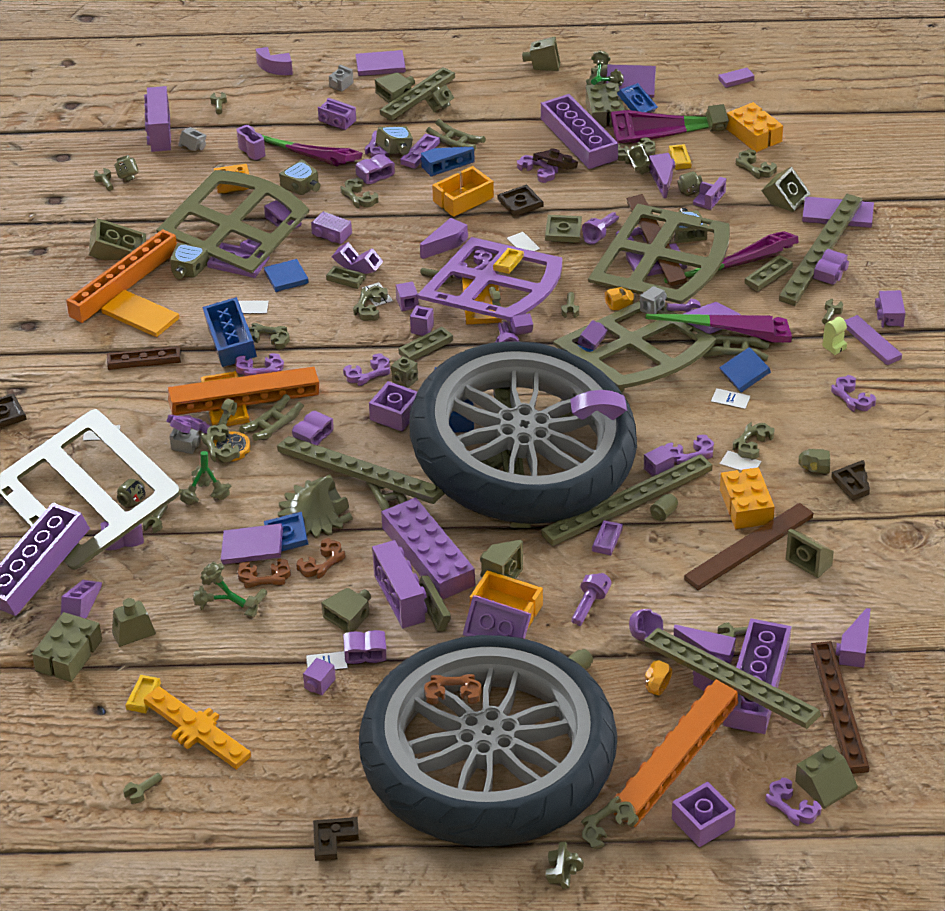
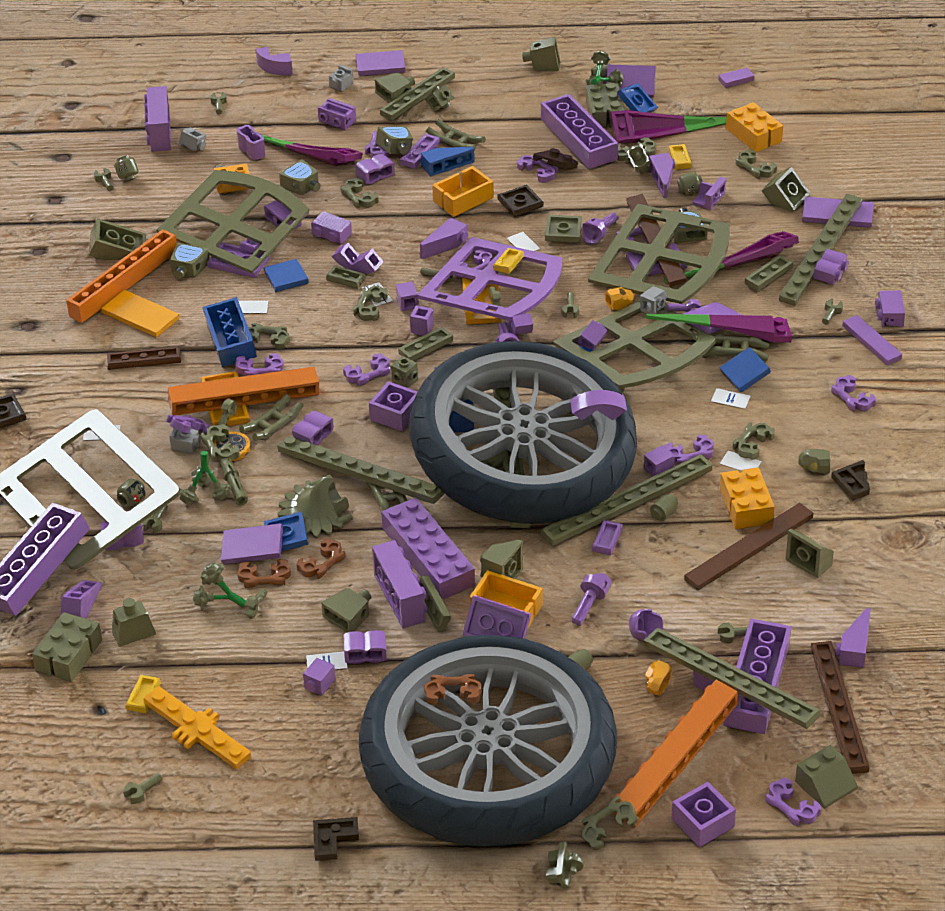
medium lavender slope [673,625,736,664] -> none
olive brick [706,104,729,132] -> none
yellowish green leg [822,317,847,355] -> none
none -> olive pin [220,458,248,505]

